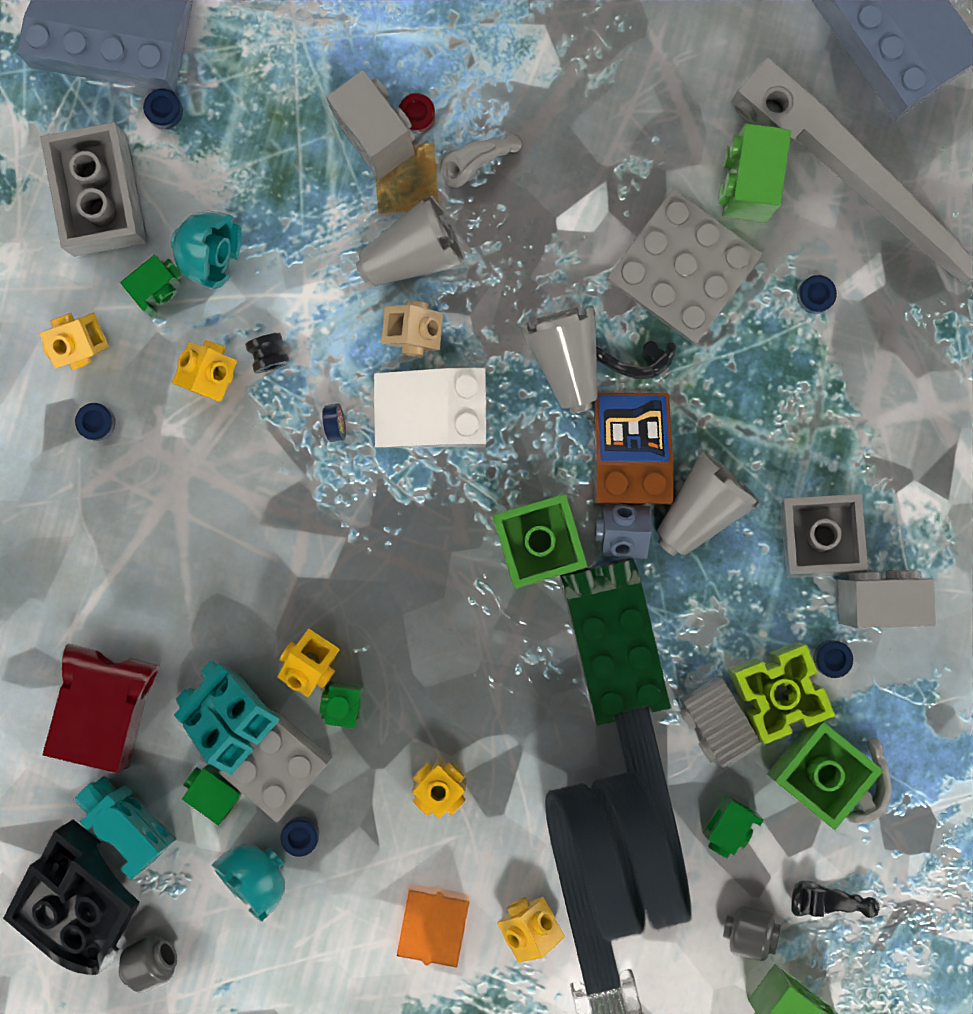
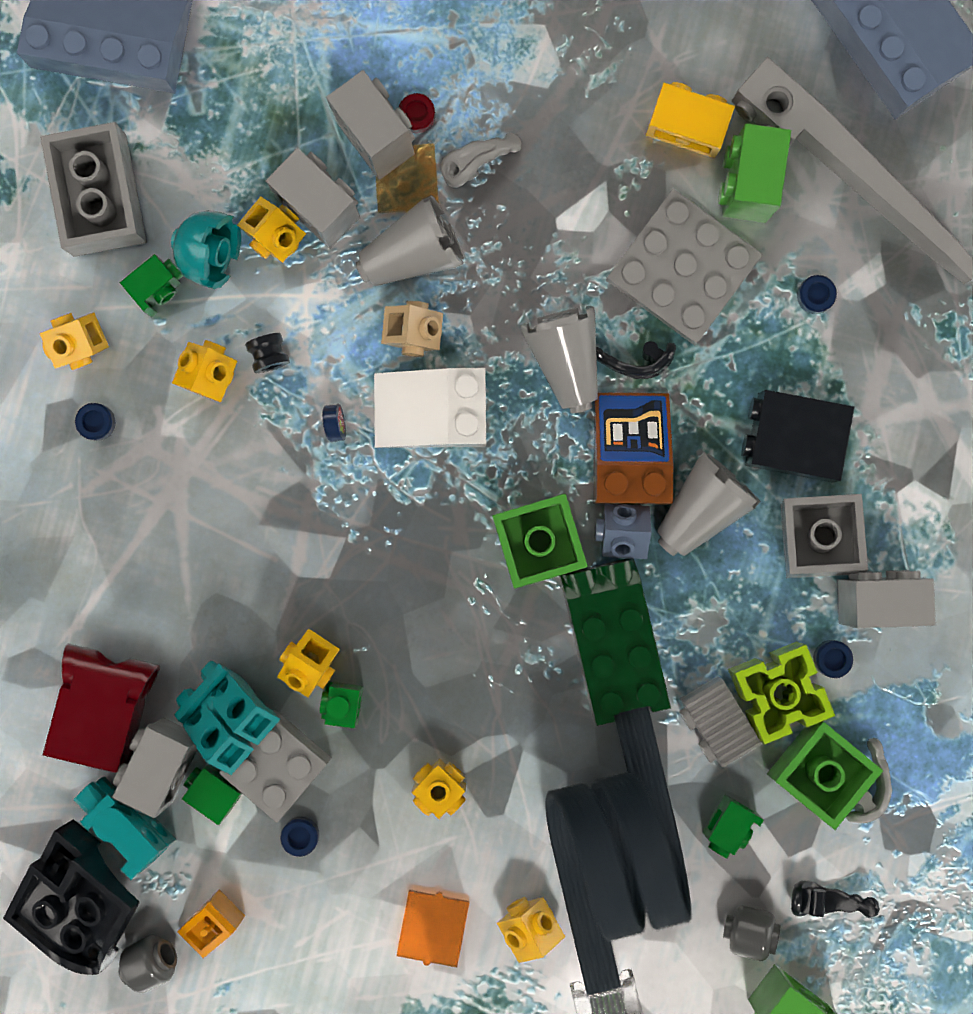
dark blue tile [143,89,183,129] -> none
teal cylinder [212,844,285,922] -> none
none -> light grey brick [112,718,198,818]
none -> light orange slope [177,889,245,958]
none -> yellow brick [237,196,306,263]
none -> light grey brick [266,147,360,249]
none -> yellow brick [646,82,735,158]
none -> black brick [741,390,855,482]

